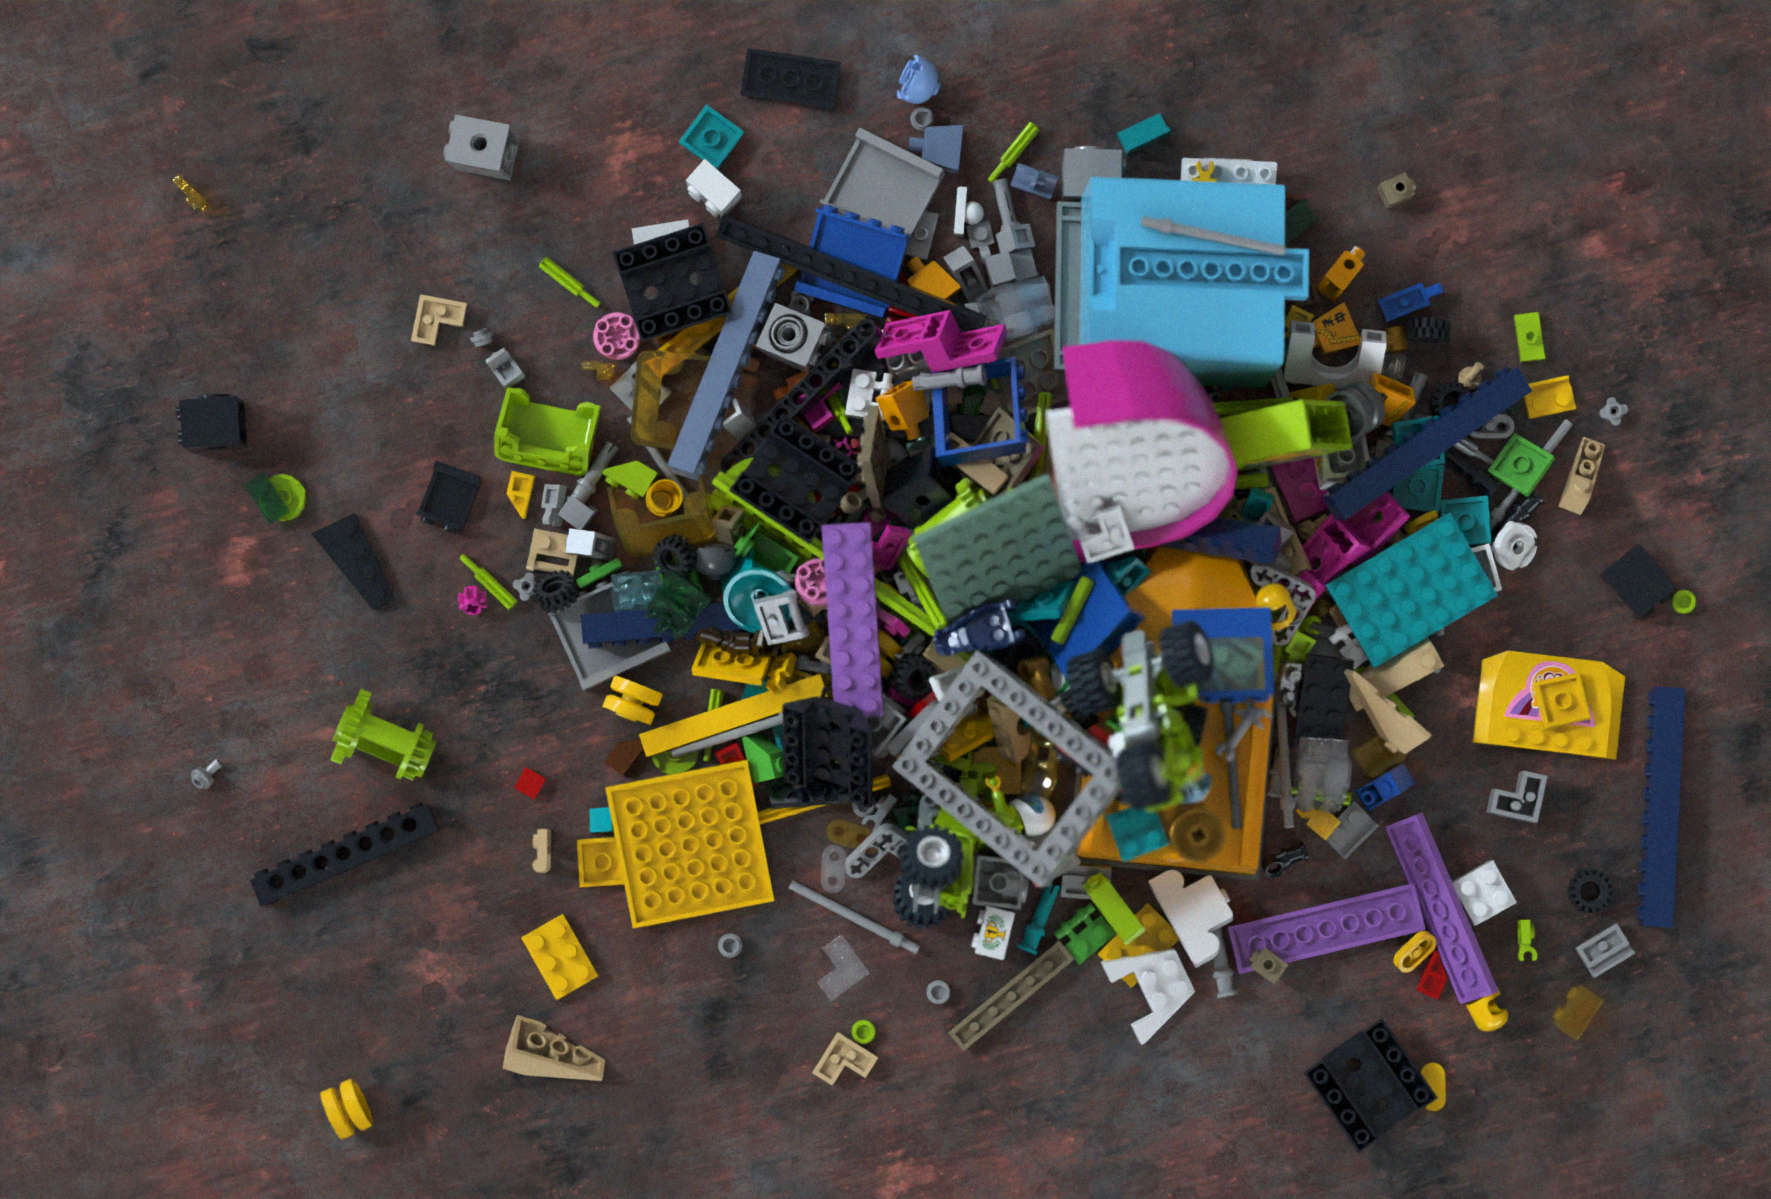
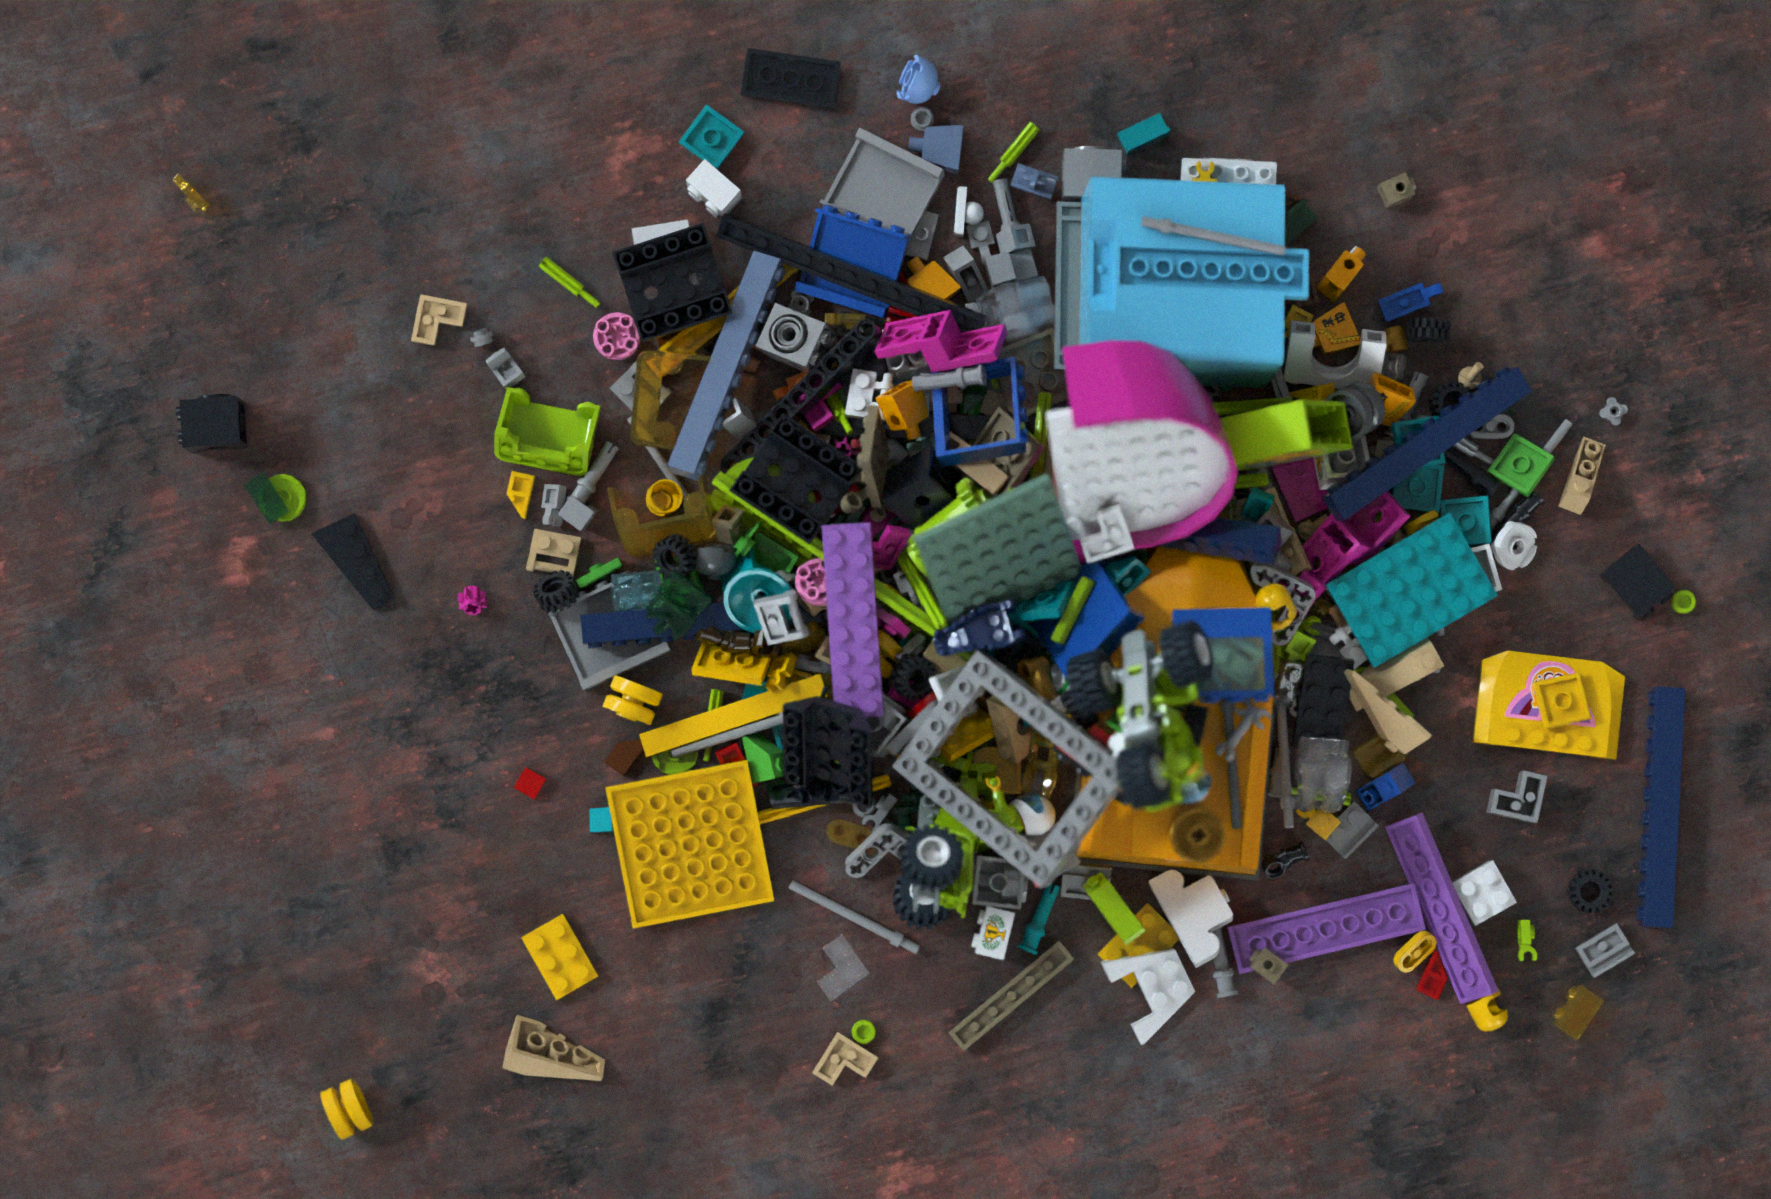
light grey plate [191,758,223,789] -> none
black brick [250,802,440,907] -> none
lime piece [330,689,437,780] -> none
black panel [416,460,483,534] -> none
light grey brick [443,115,521,181] -> none
lime axle [460,554,518,610] -> none
light grey plate [513,573,536,601] -> none
tan plate [533,829,551,873] -> none
light grey slope [565,529,616,561] -> none
yellow tile [577,837,624,887] -> none
clear yellow plate [582,361,616,382] -> none
lime slope [602,461,659,500] -> none
light grey plate [718,933,742,958] -> none
clear plate [821,845,846,893] -> none
light grey tile [926,980,950,1004] -> none
bright green plate [1053,903,1116,965] -> none
teal plate [1106,807,1169,862] -> none
black slope [1303,1018,1438,1153] -> none
yellow tile [1420,1062,1446,1111] -> none
lime plate [1514,312,1545,363] -> none
yellow plate [1523,375,1576,420] -> none

